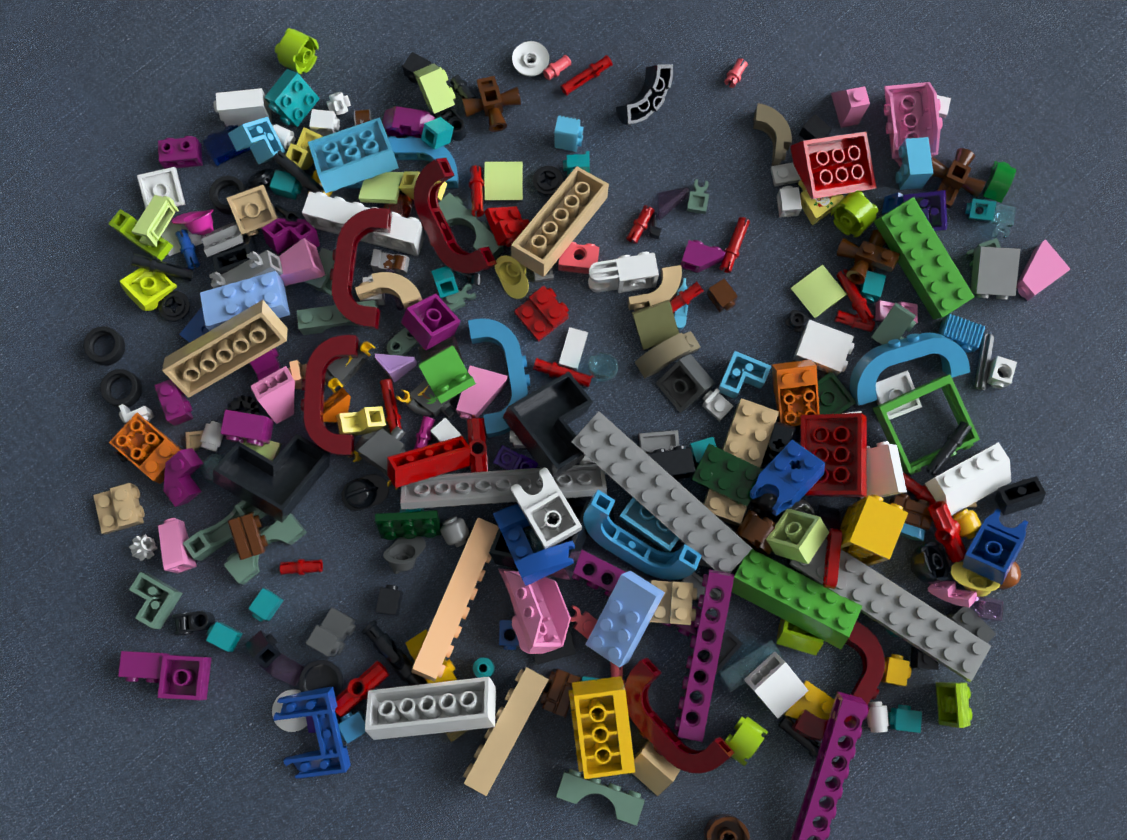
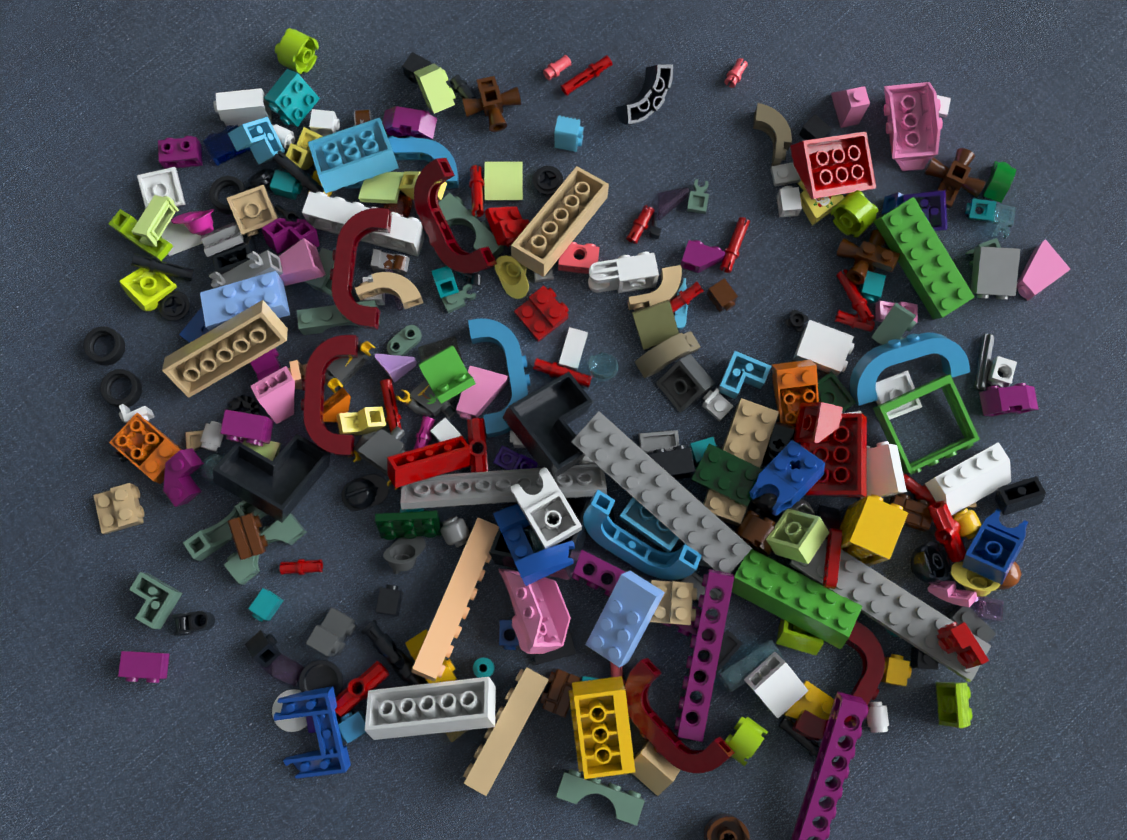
white gear [129,534,157,561] -> none
magenta brick [154,379,193,426] -> none
magenta brick [157,655,212,700] -> none
bright pink slope [158,518,197,574] -> none
blue pin [175,229,200,269] -> none
teal brick [206,622,243,652] -> none
white gear [327,92,351,115] -> none
magenta brick [401,294,461,350] -> none
teal brick [421,117,454,150] -> none
black piece [433,106,466,141] -> none
white dish [512,41,549,76] -> none
teal brick [563,151,590,177] -> none
coral plate [570,605,598,639] -> none
yellowish green slope [791,265,847,319] -> none
teal brick [888,704,922,733] -> none
medium azure brick [895,137,933,190] -> none
dark azure beam [900,523,926,542] -> none
black pin [925,421,972,477] -> none
dark azure brick [938,313,985,353] -> none
none -> red slope [793,402,843,443]
none -> red plate [936,621,989,669]
none -> magenta brick [979,383,1039,417]

